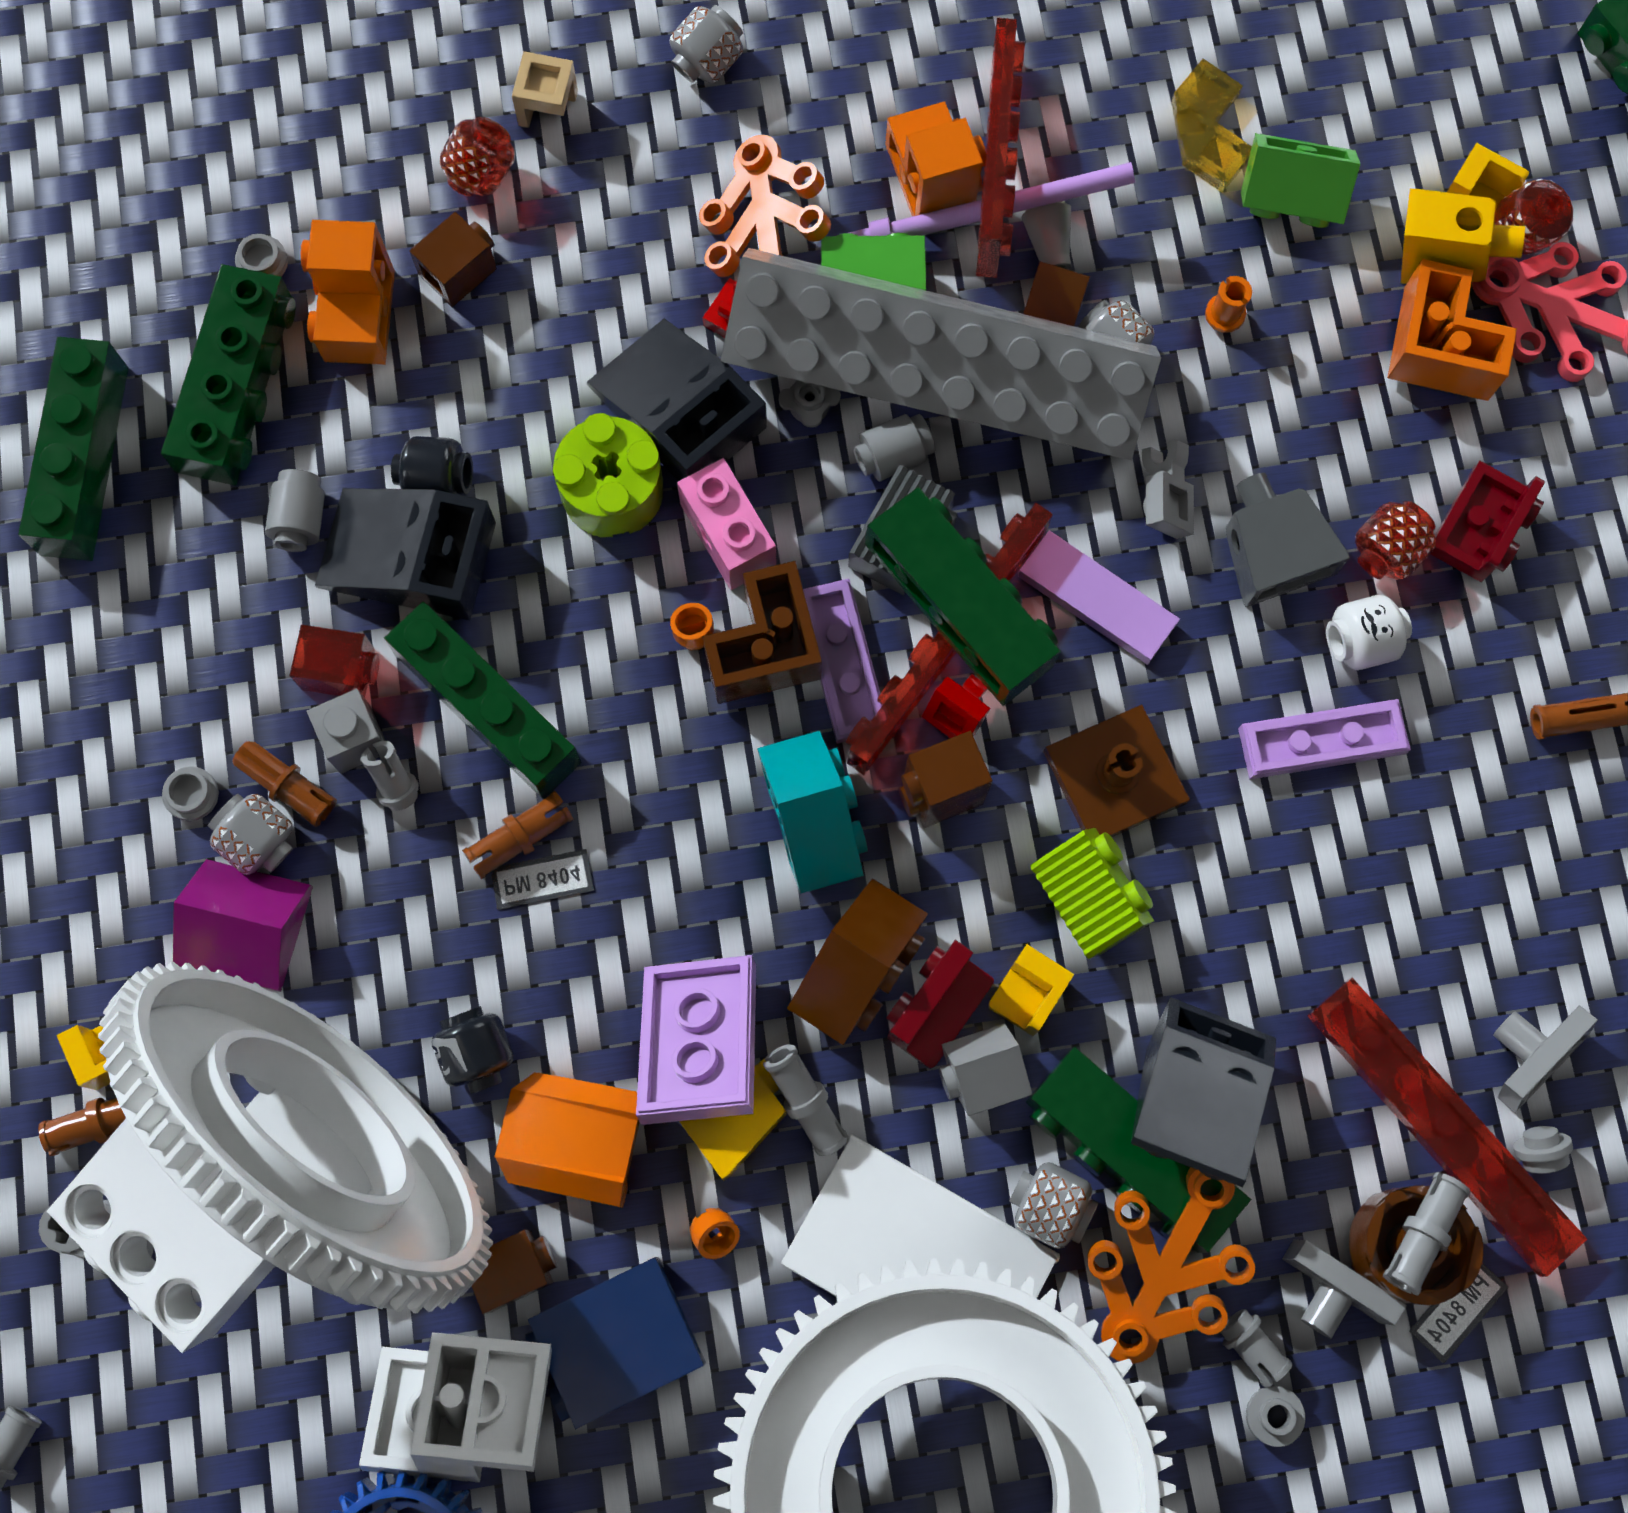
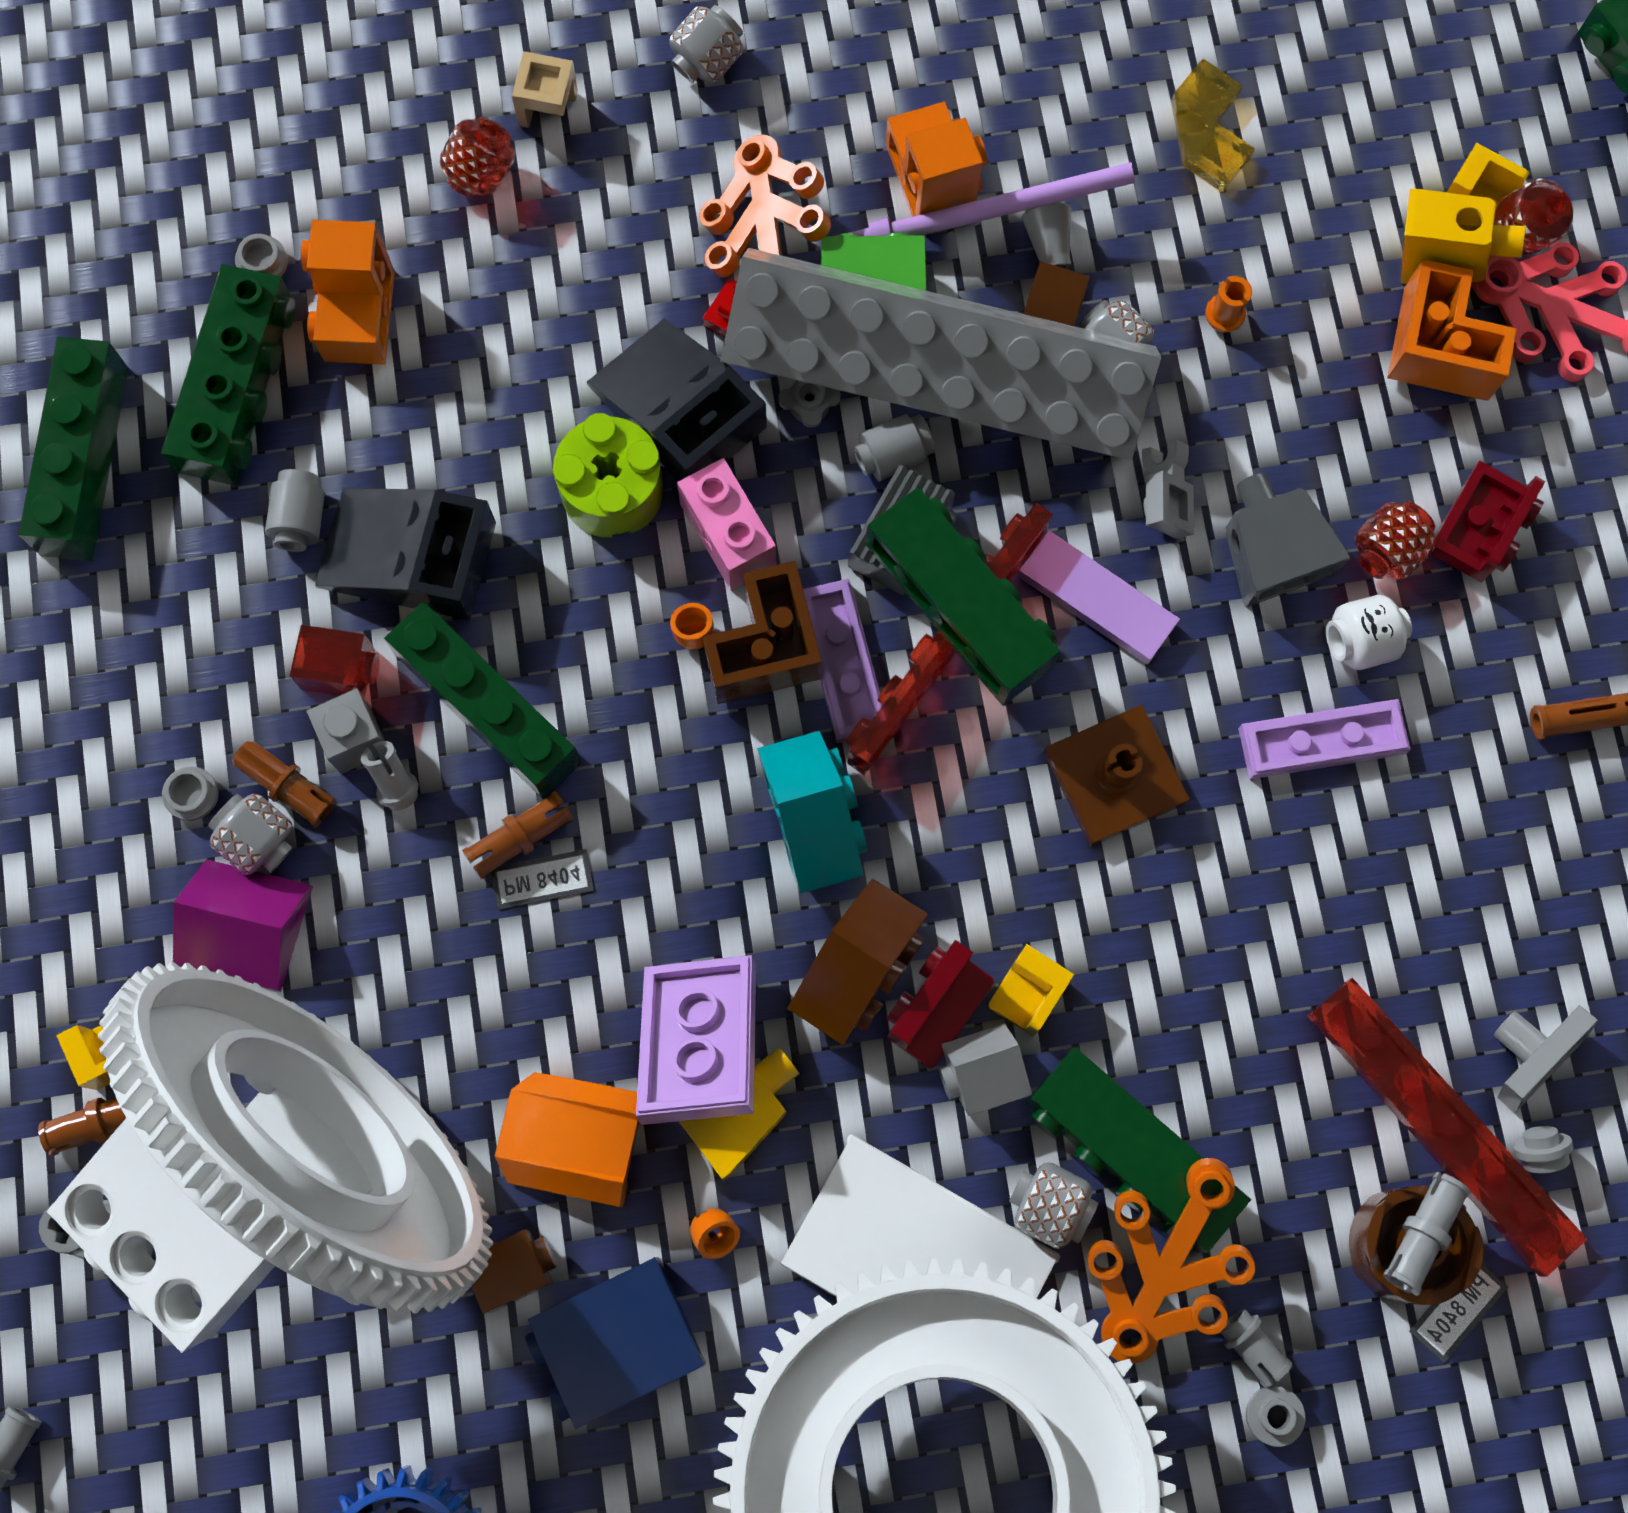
white bracket [359,1332,552,1482] -> none
black head [391,436,473,495] -> none
reddish brown brick [409,212,497,307] -> none
black head [431,1006,514,1094] -> none
light grey pin [763,1044,848,1156] -> none
reddish brown brick [898,730,993,829] -> none
red tile [921,674,991,738] -> none
clear red plate [976,18,1025,278] -> none
lime brick [1030,828,1154,959] -> none
black slope [1131,997,1276,1188] -> none
bright green brick [1241,133,1360,228] -> none
light grey tile [1282,1240,1407,1339] -> none

